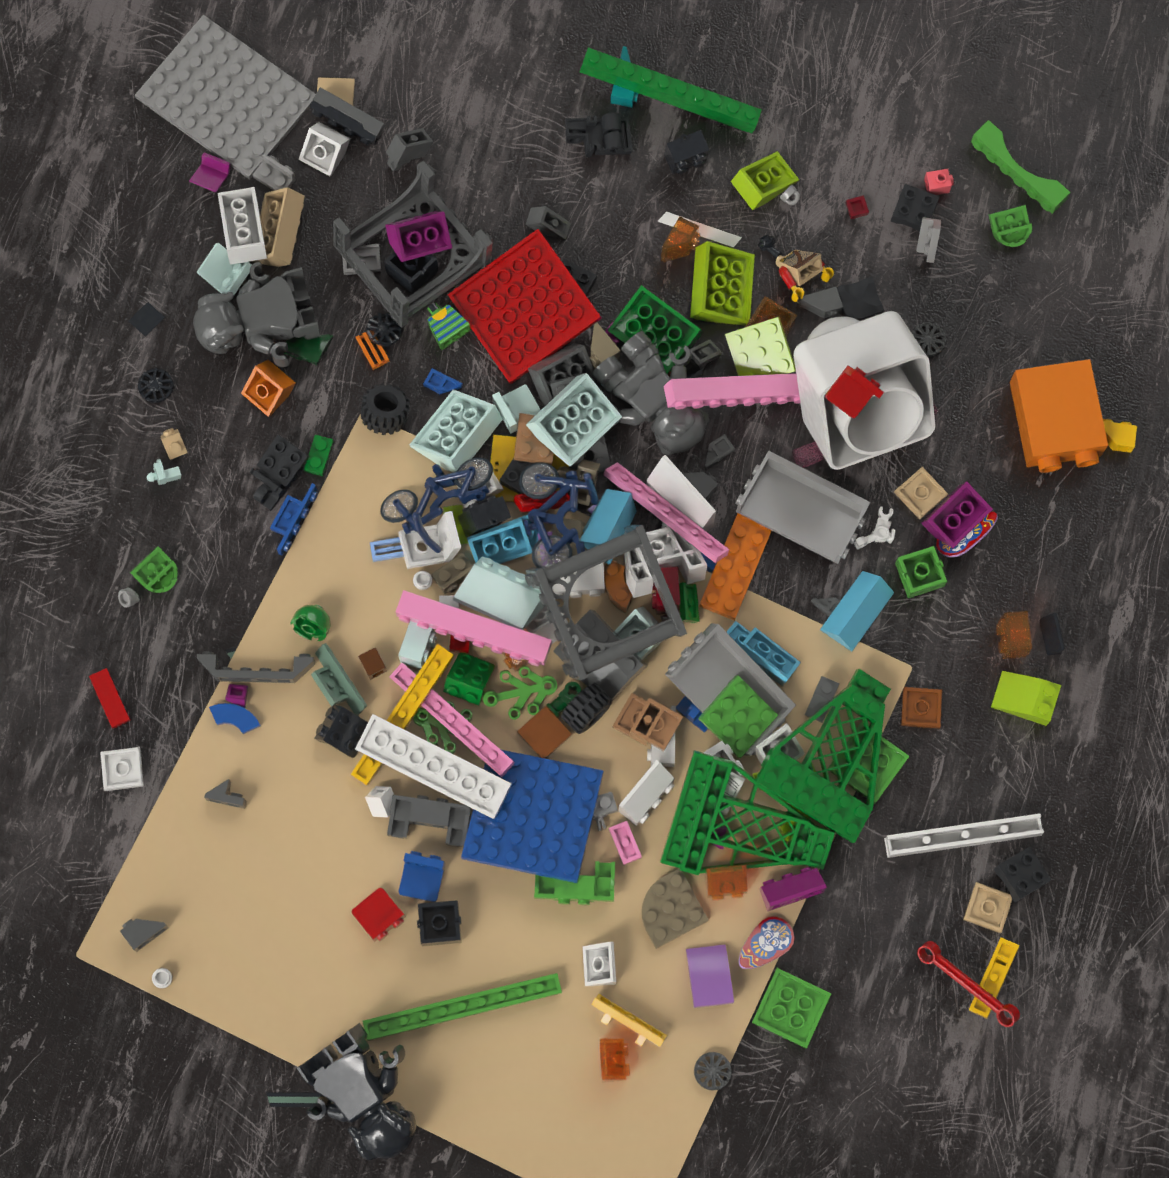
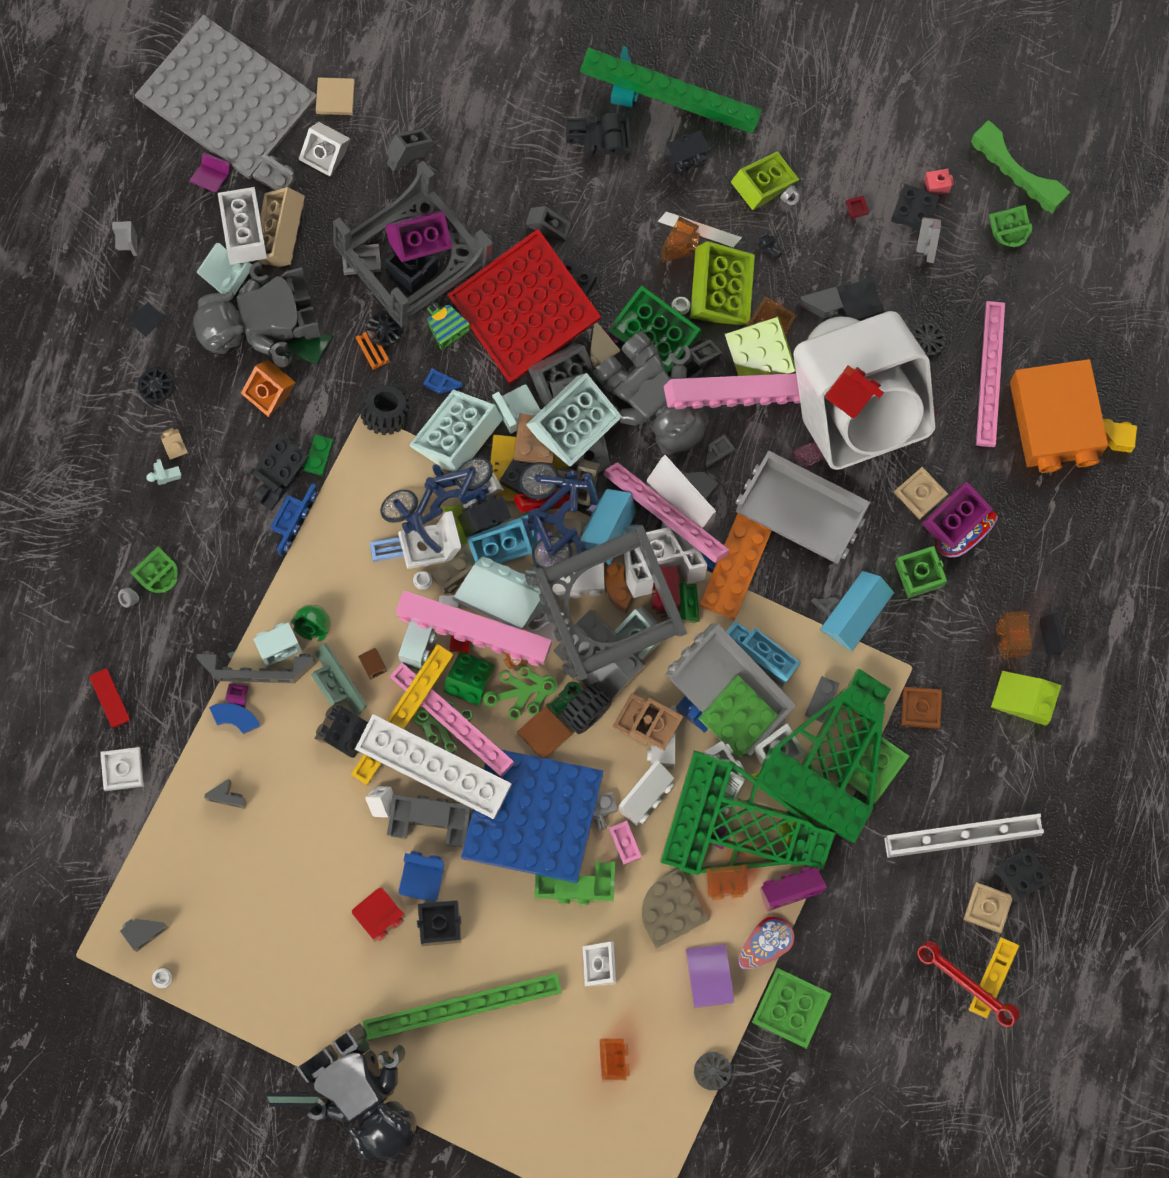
piece [309,87,385,146] -> none
yellow hinge [591,994,667,1046] -> none
torso [776,250,834,302] -> none
white piece [854,507,895,549] -> none
none -> light grey panel [112,221,137,256]
none -> light aqua brick [253,622,302,668]
none -> white plate [672,297,690,315]
none -> bright pink plate [976,301,1005,447]

